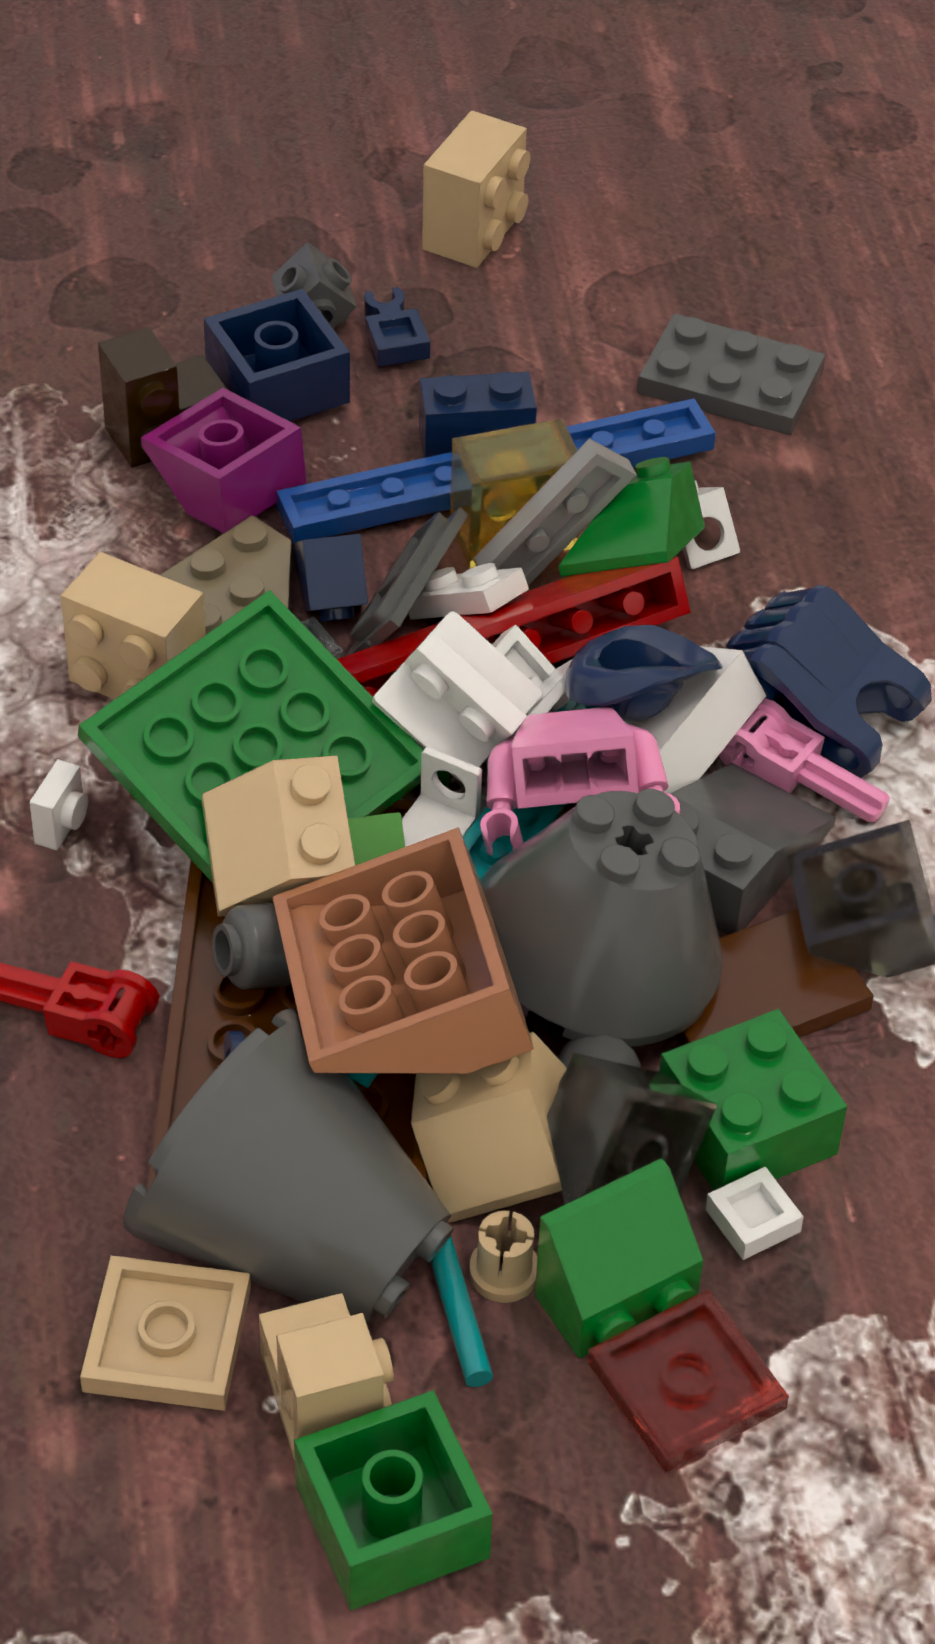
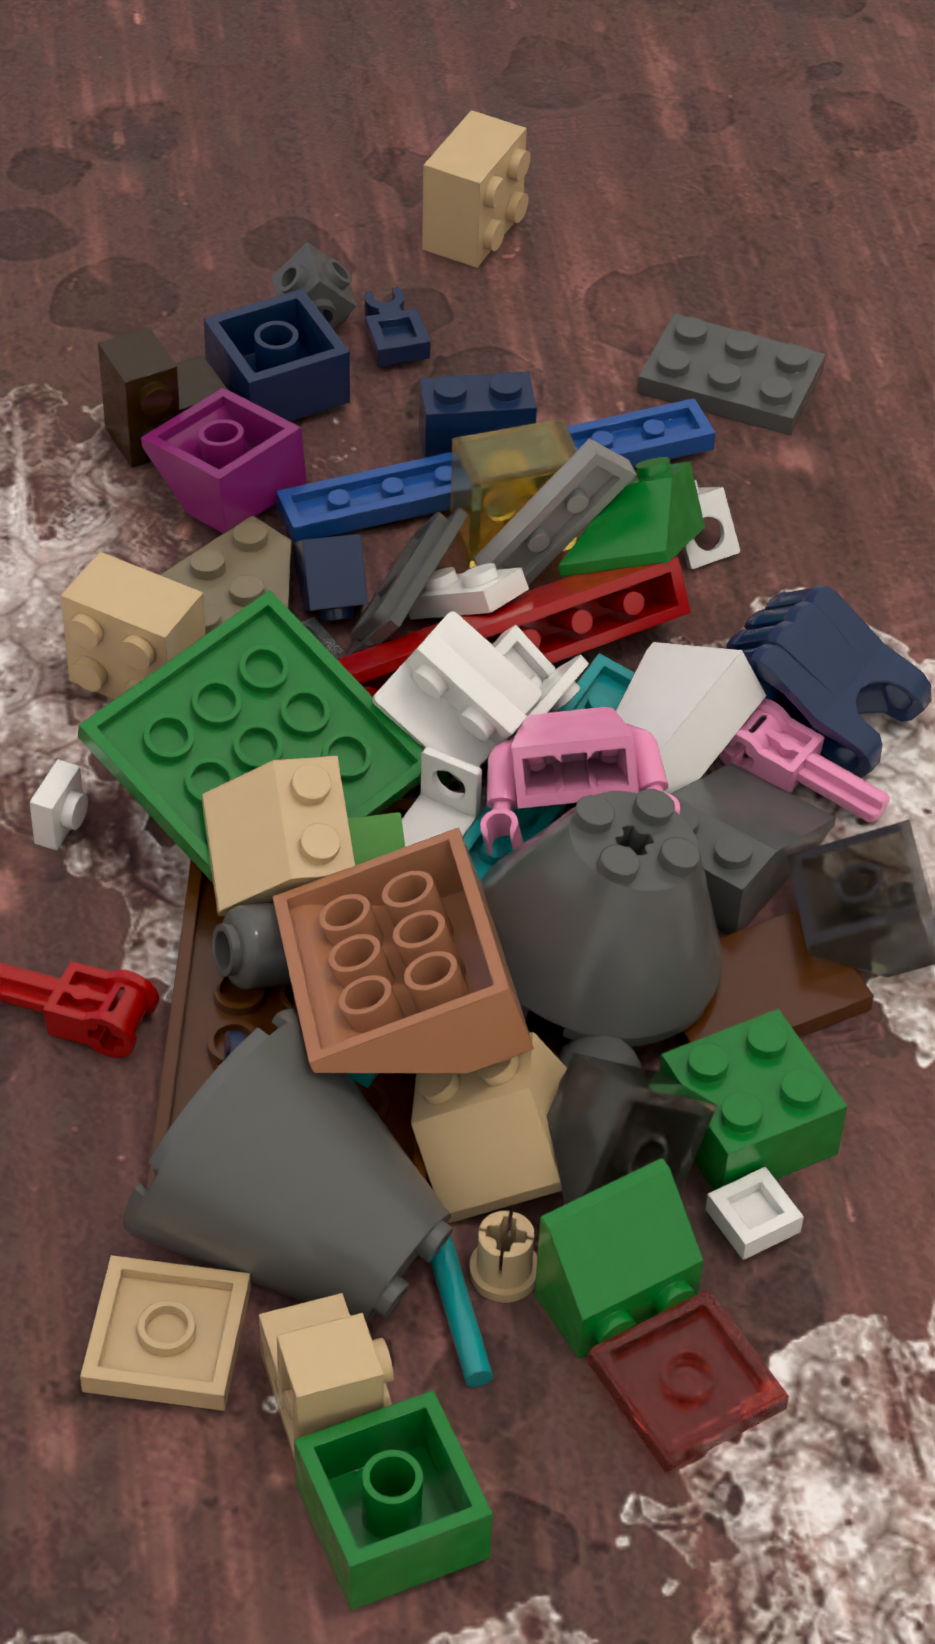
dark blue hat [565,625,723,722] -> none

